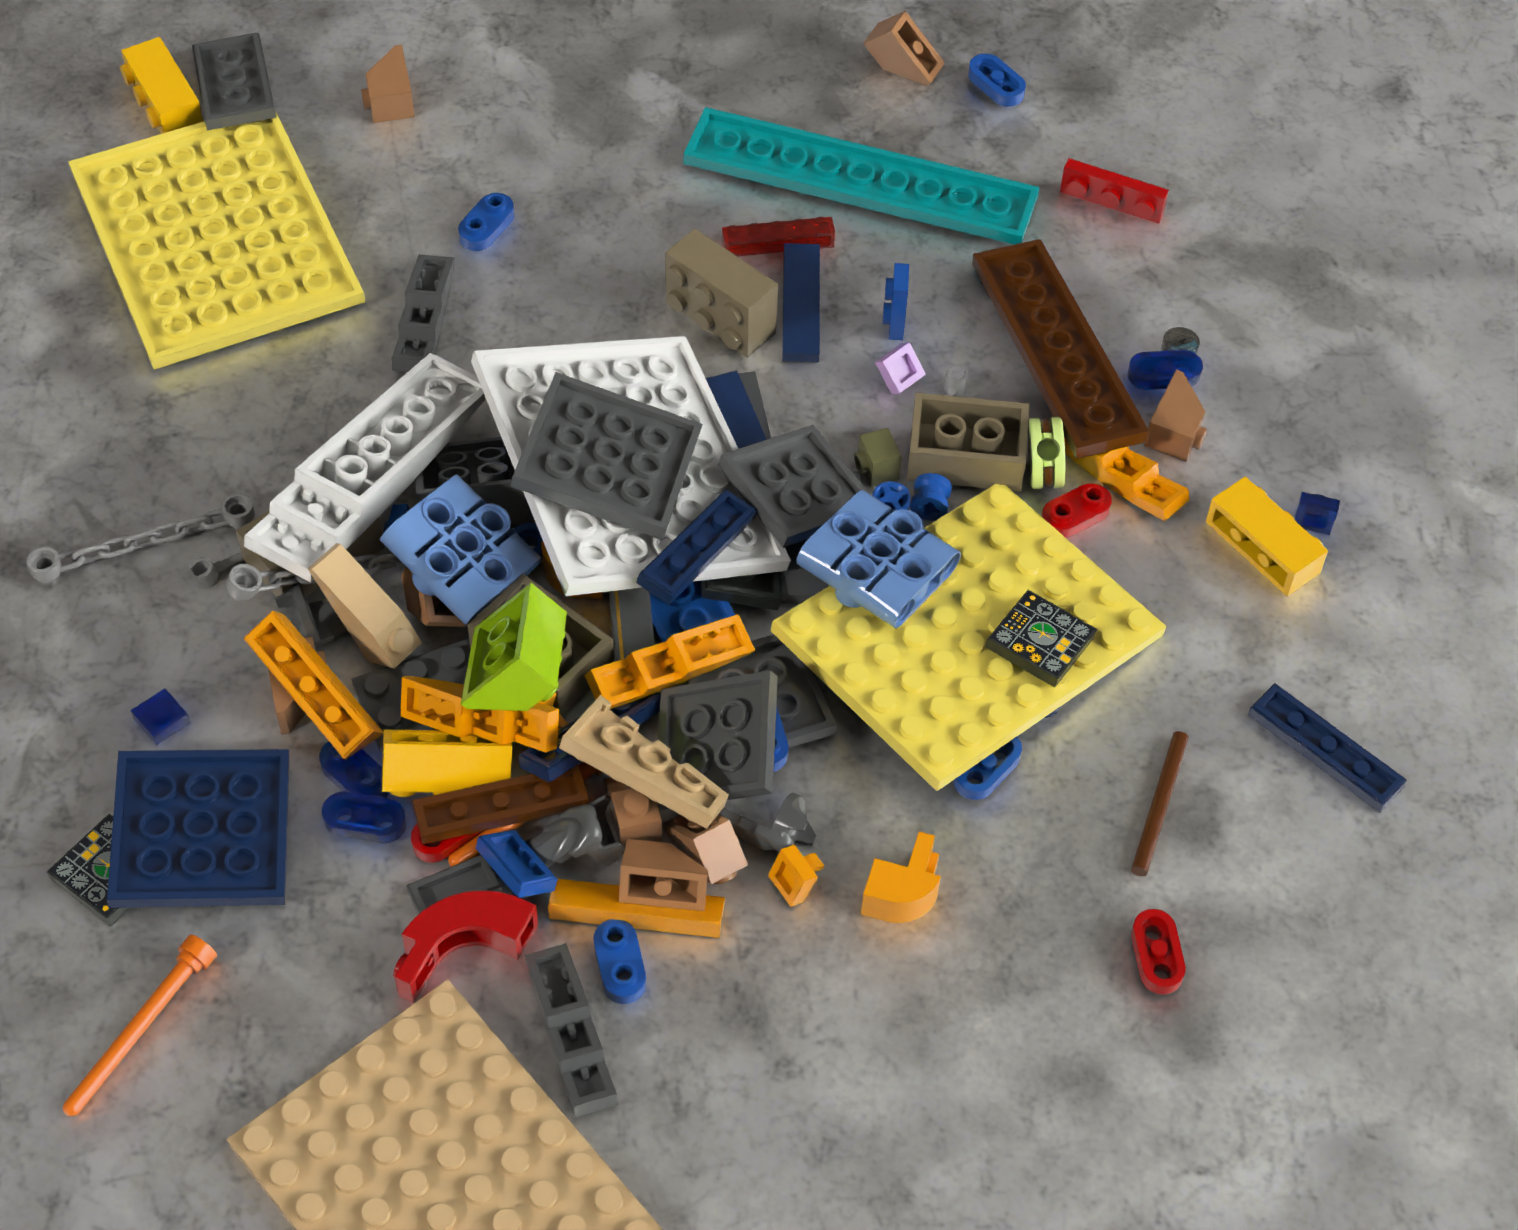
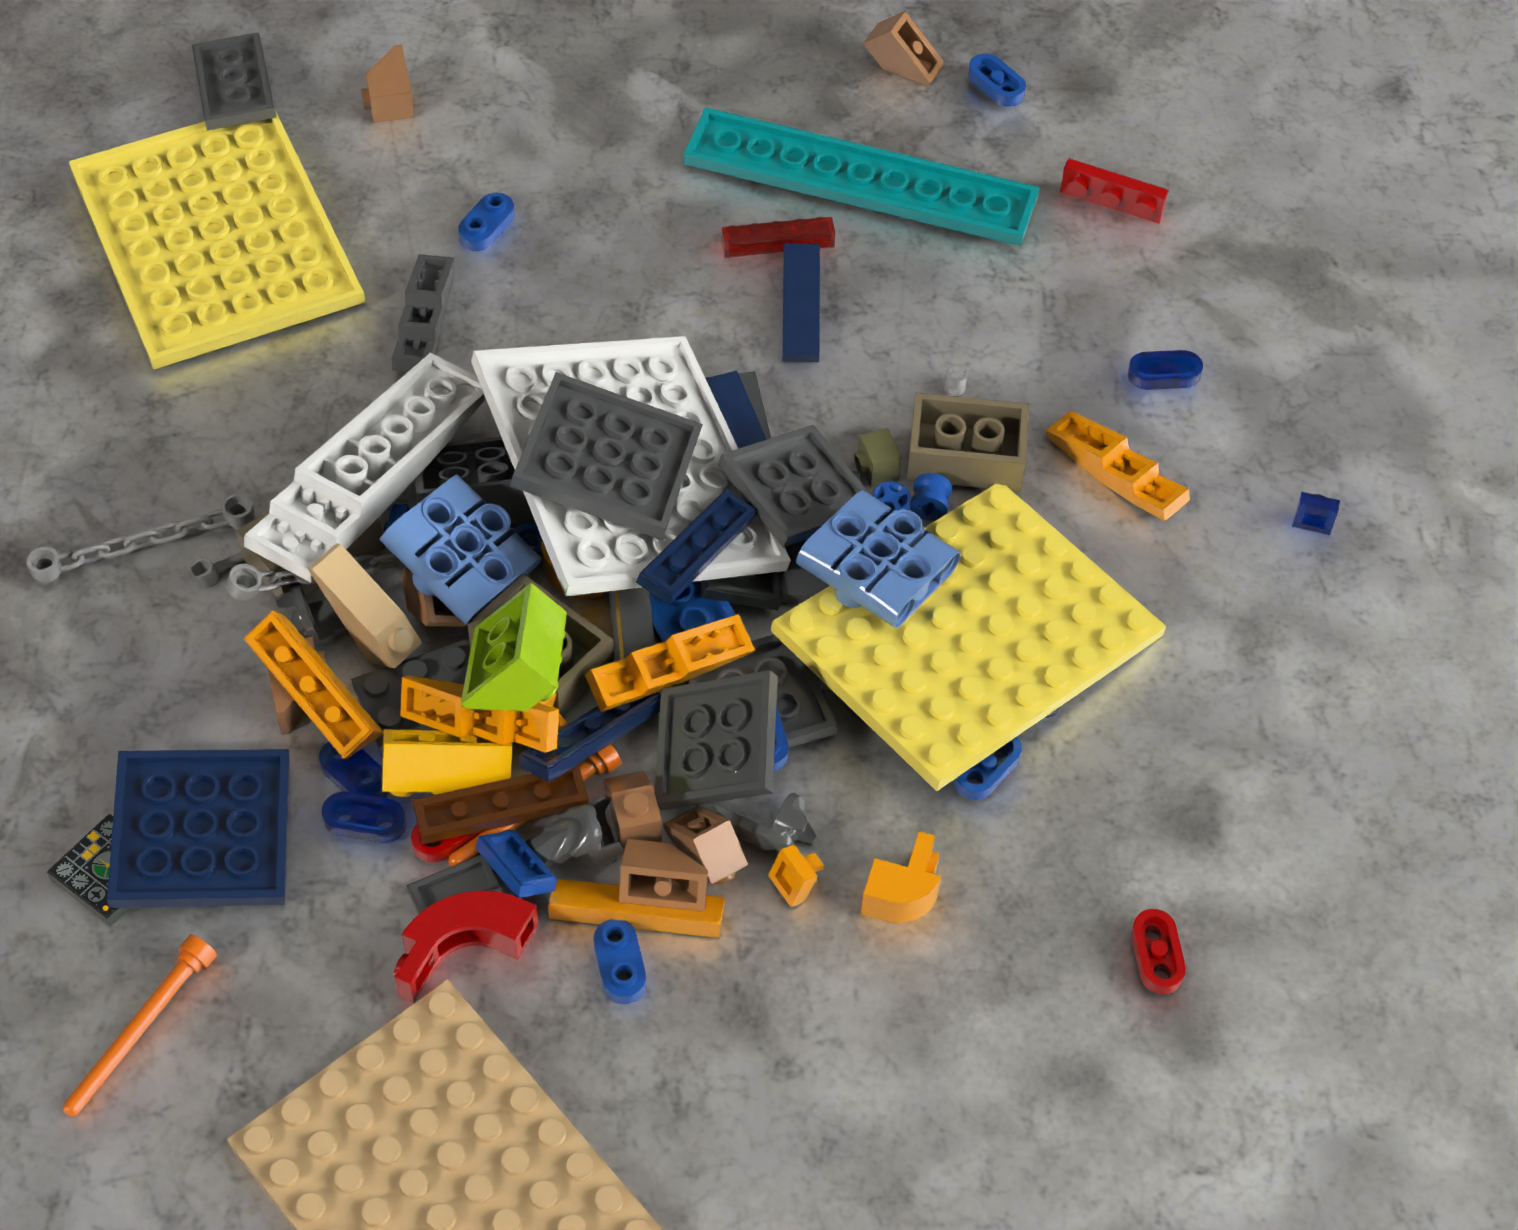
yellow brick [120,37,203,134] -> none
clear blue plate [130,688,191,746] -> none
dark grey slope [524,943,618,1118] -> none
tan wing [559,695,729,829] -> none
dark tan brick [665,228,778,358] -> none
lavender plate [875,342,926,394] -> none
blue plate [882,263,909,341] -> none
reddish brown plate [972,239,1149,459] -> none
tile [985,590,1097,688] -> none
yellowish green head [1028,417,1065,489] -> none
red plate [1041,483,1112,538] -> none
reddish brown bar [1131,731,1189,876] -> none
medium nougat slope [1144,370,1207,461] -> none
clear smoke tile [1161,327,1200,363] -> none
yellow brick [1205,476,1328,597] -> none
dark blue tile [1248,683,1407,813] -> none

